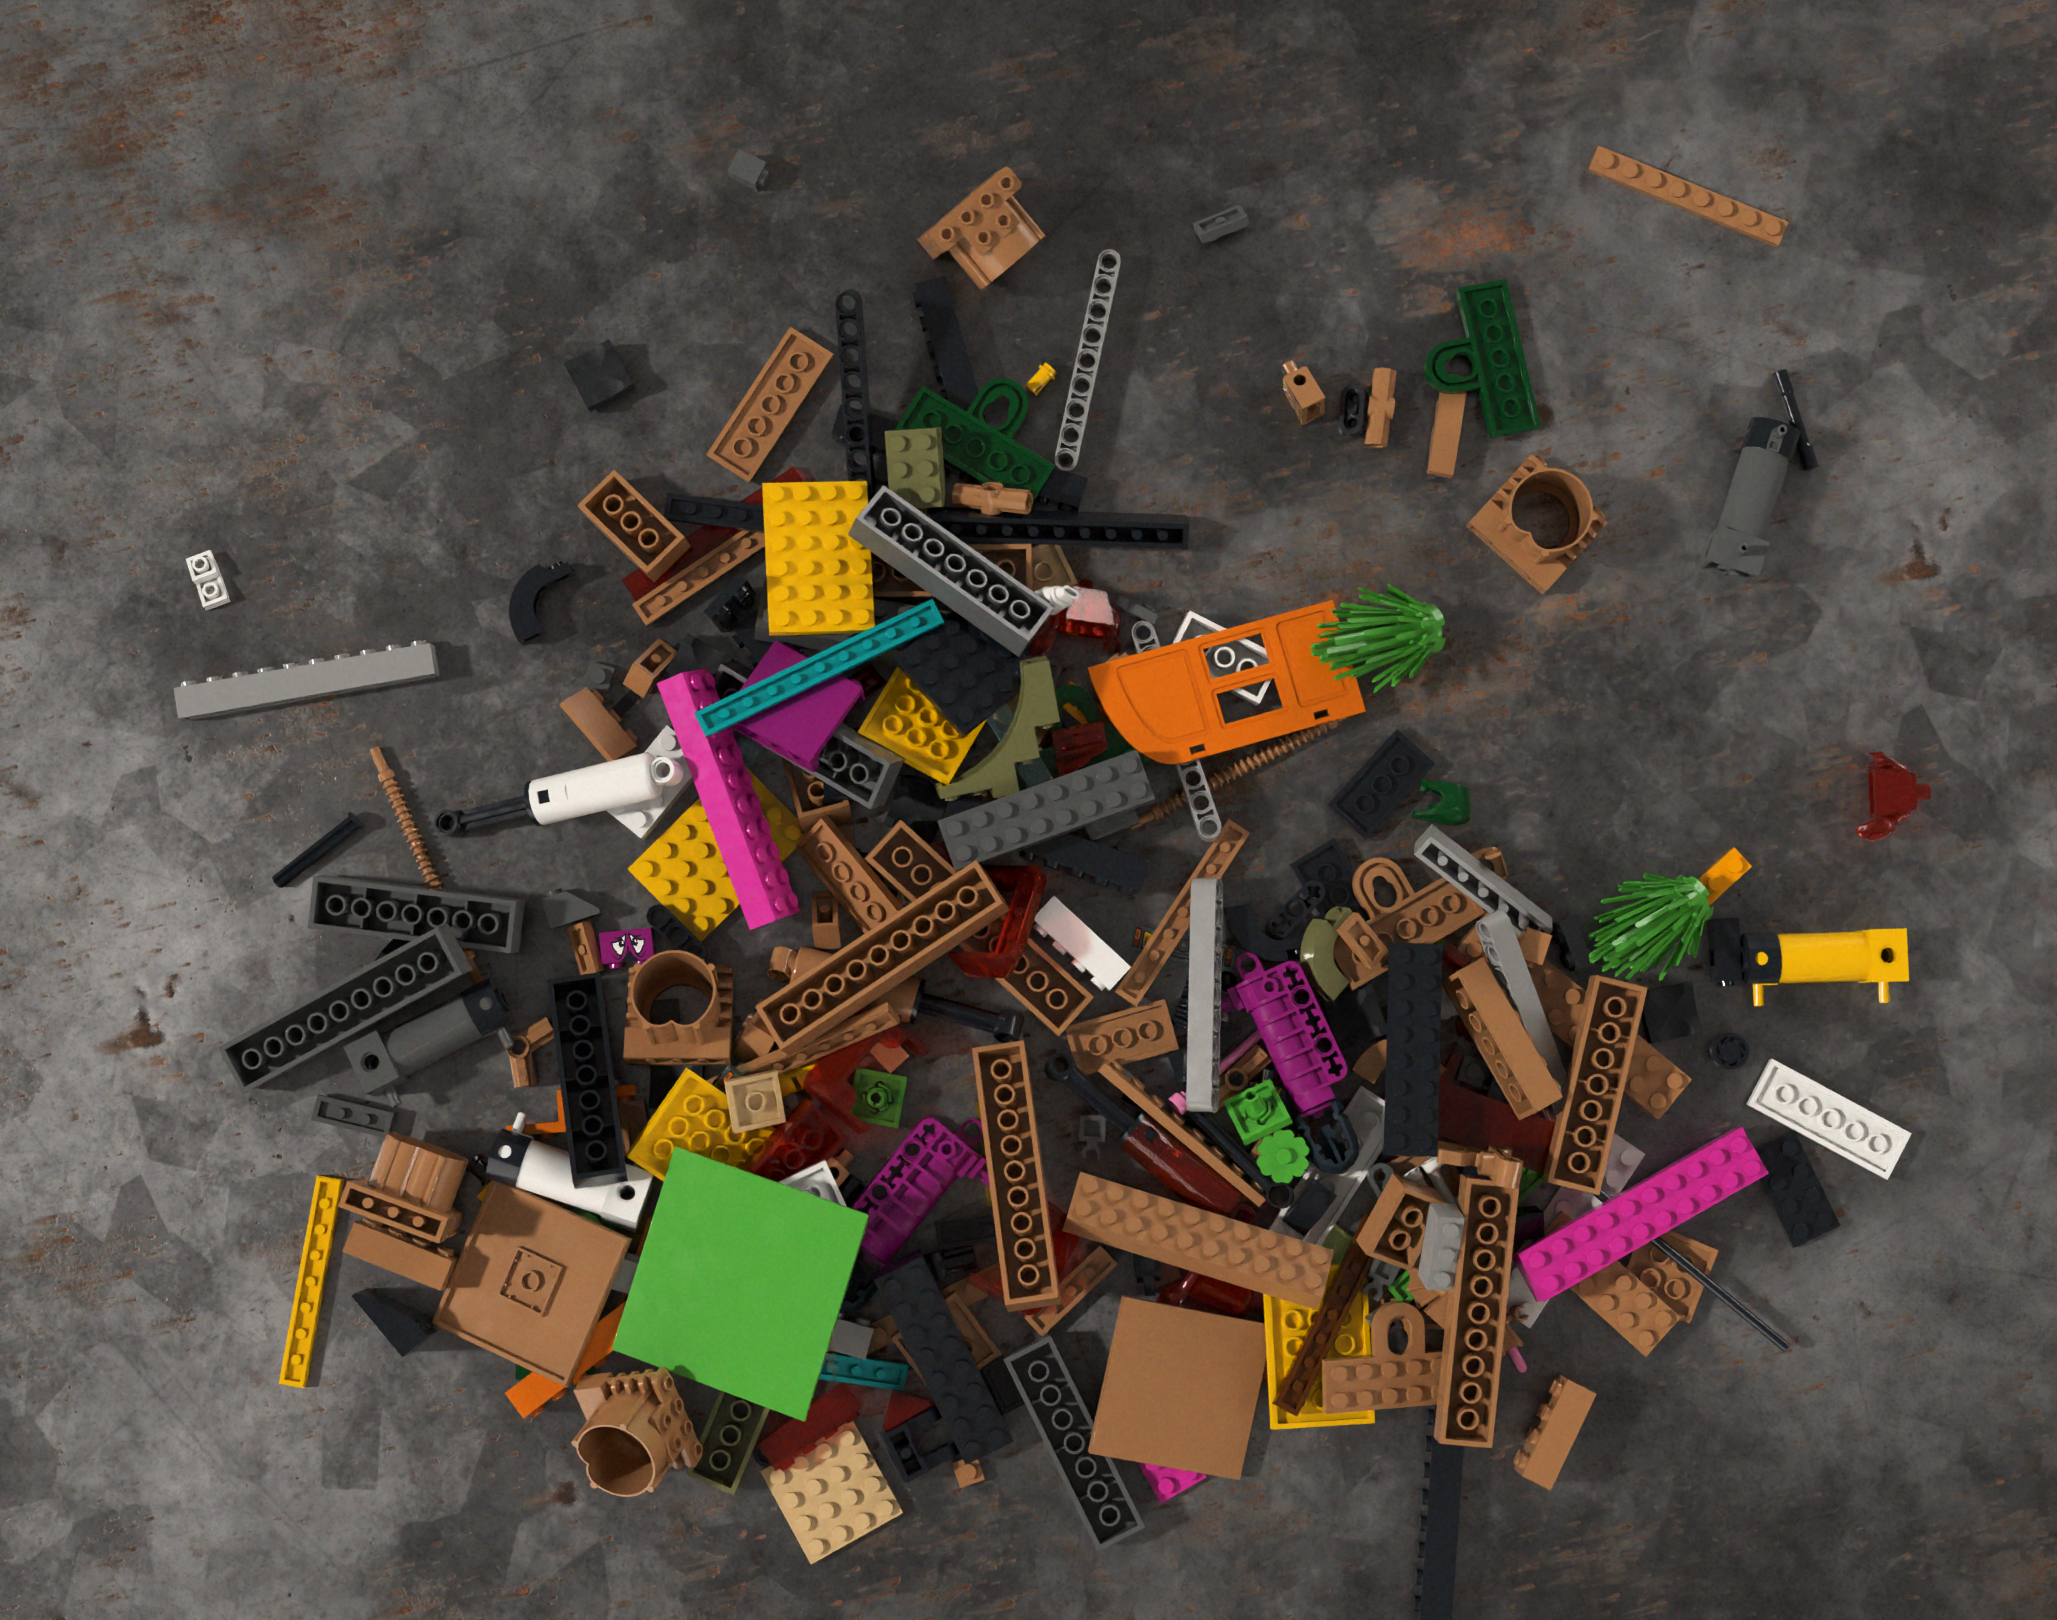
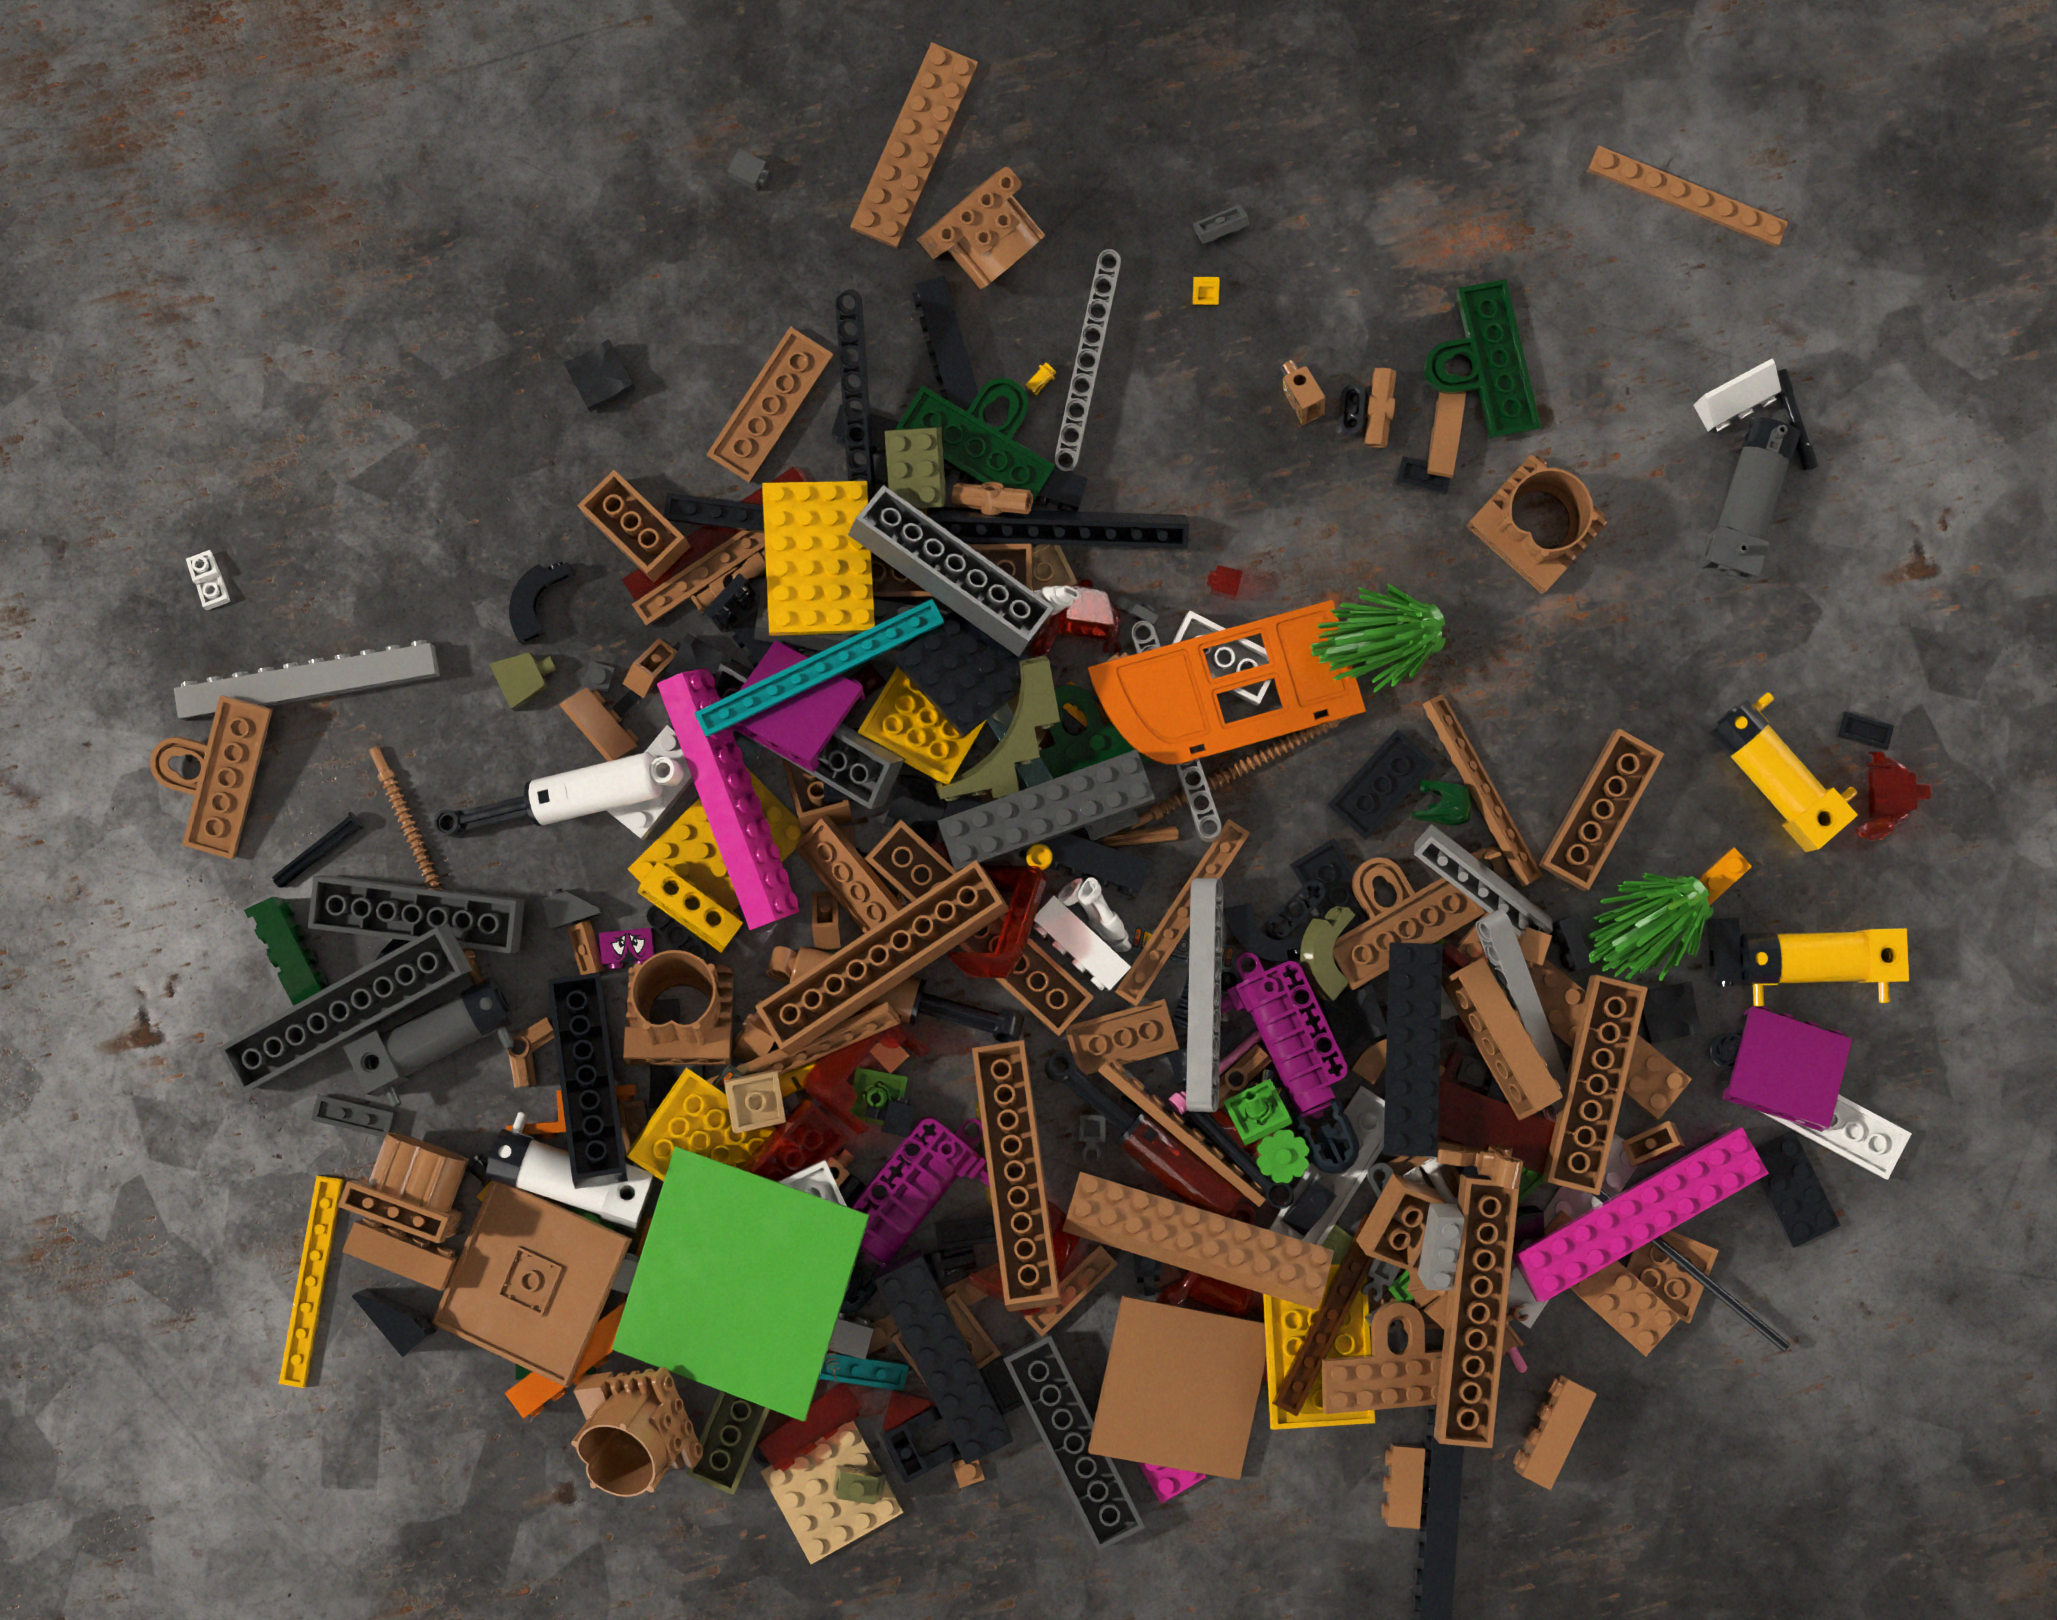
clear red wing [1051,721,1108,777] -> none
medium nougat plate [1336,912,1389,969] -> none
none -> medium nougat plate [150,695,273,859]
none -> dark green wedge [244,897,328,1006]
none -> olive torso [489,652,557,711]
none -> yellow brick [637,861,743,953]
none -> medium nougat piece [690,550,766,616]
none -> olive torso [833,1465,886,1504]
none -> medium nougat plate [850,42,978,249]
none -> black brick [866,1096,915,1138]
none -> yellow tile [1026,844,1052,871]
none -> white piece [1058,877,1131,952]
none -> medium nougat axle [1102,826,1179,847]
none -> yellow plate [1192,277,1220,305]
none -> clear red brick [1207,565,1243,600]
none -> clear red tile [1211,1108,1257,1156]
none -> medium nougat brick [1381,1443,1425,1529]
none -> black plate [1396,456,1451,495]
none -> medium nougat plate [1422,694,1543,887]
none -> medium nougat brick [1538,728,1664,891]
none -> medium nougat slope [1621,1121,1685,1167]
none -> white slope [1693,358,1781,432]
none -> yellow piece [1708,692,1858,852]
none -> magenta panel [1722,1006,1852,1132]
none -> black tile [1836,711,1894,751]

